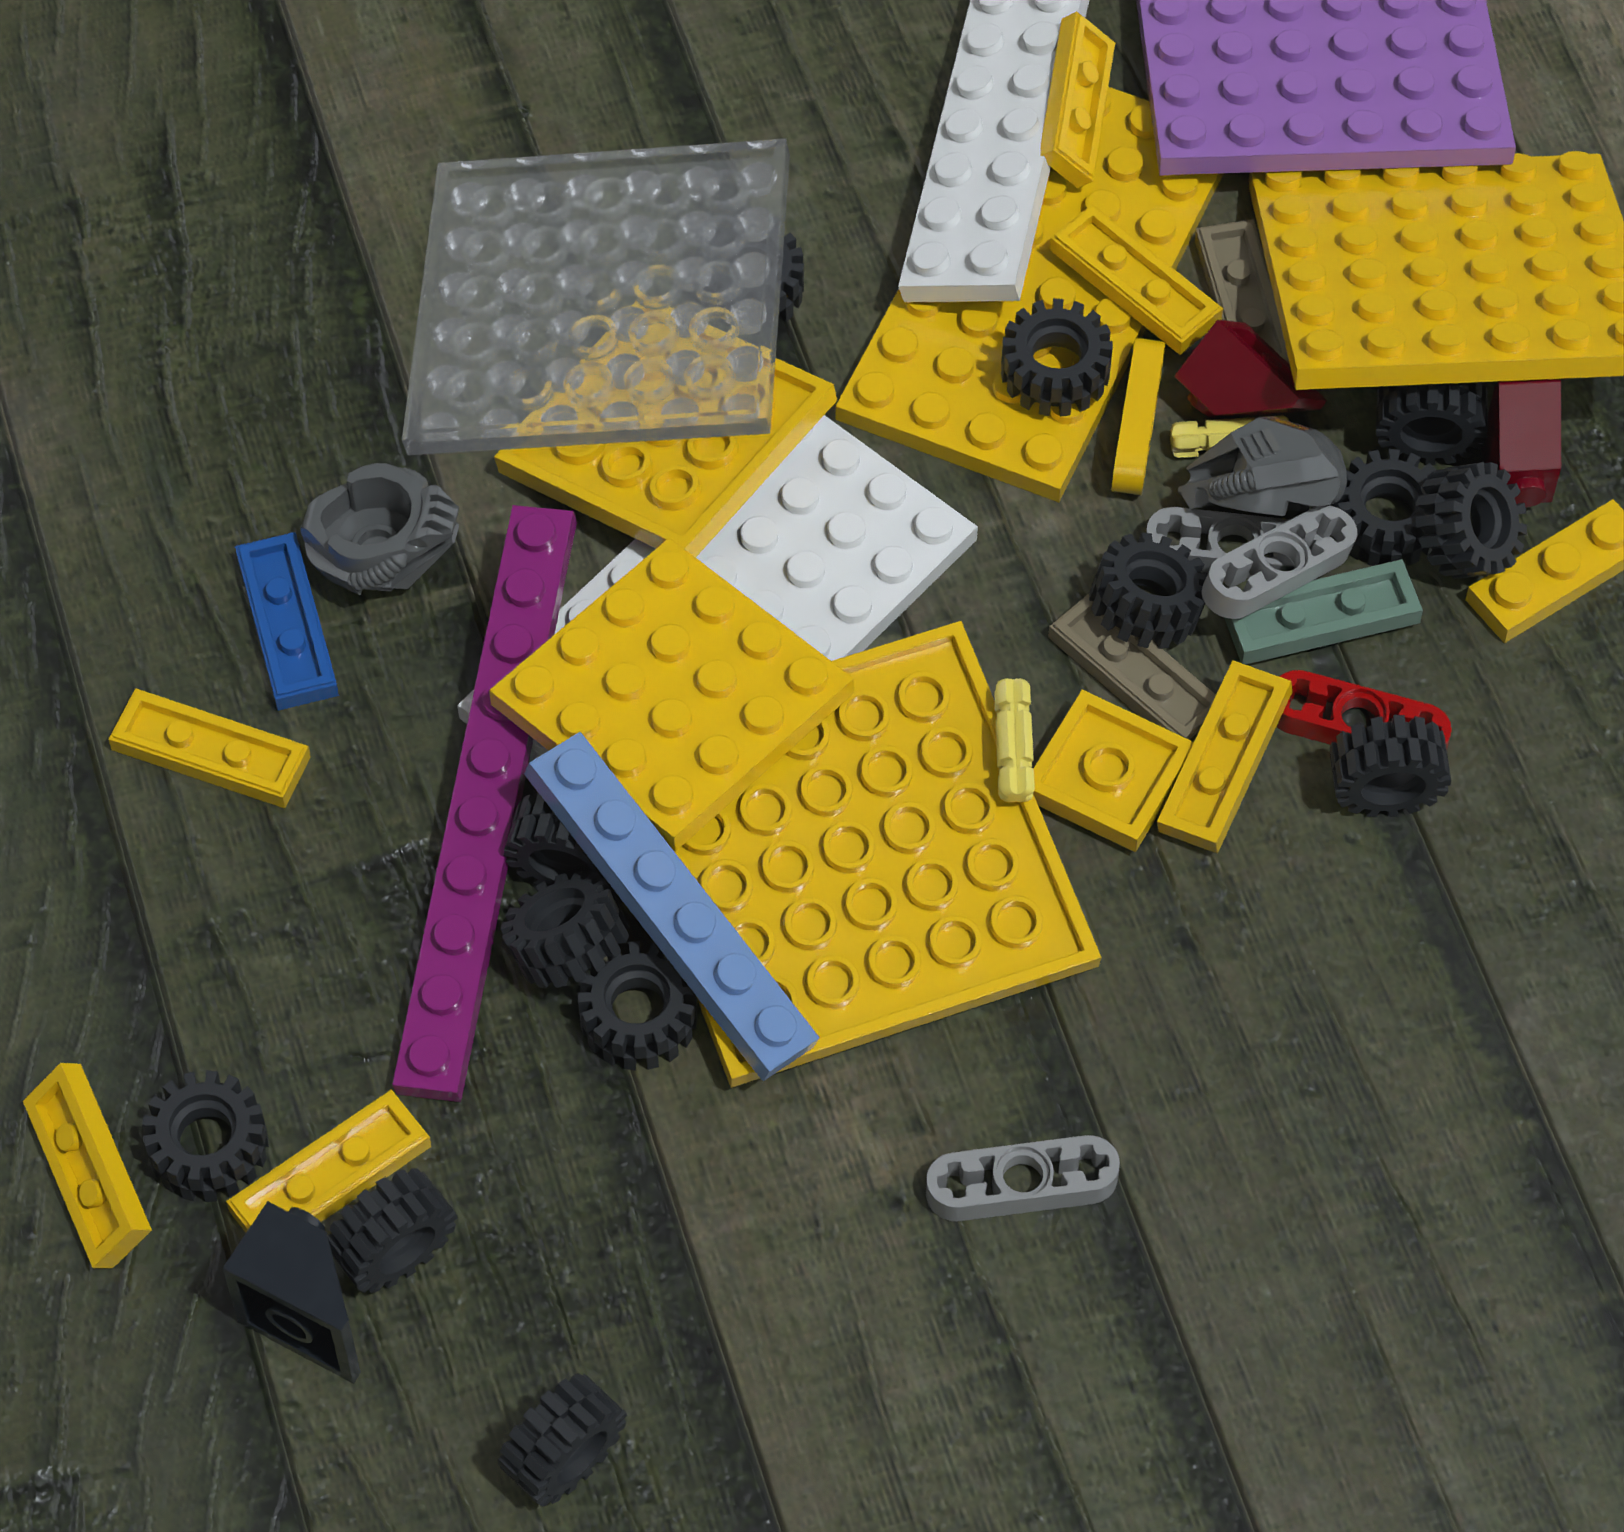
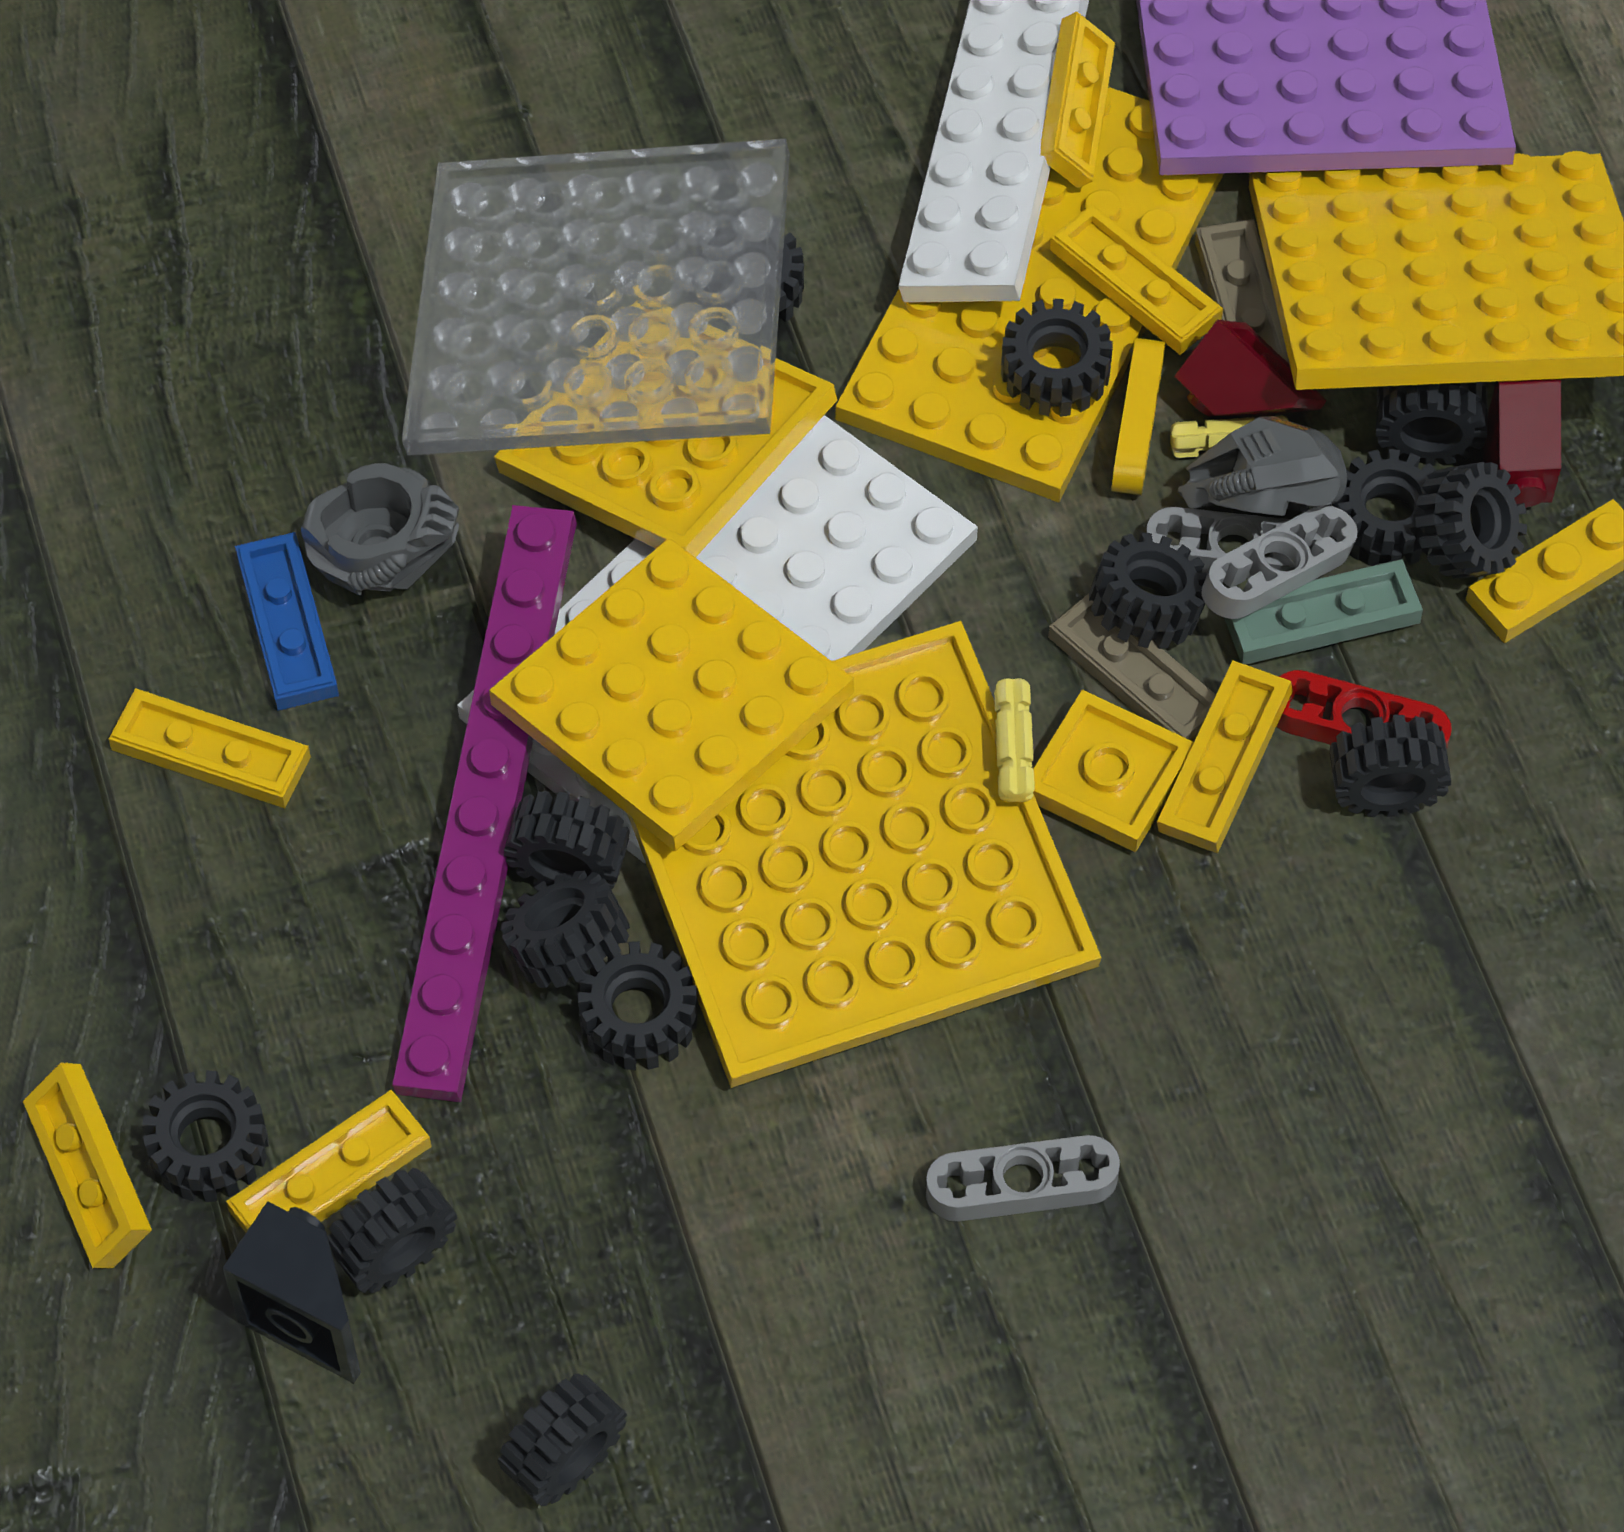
medium blue plate [524,732,820,1081] -> none

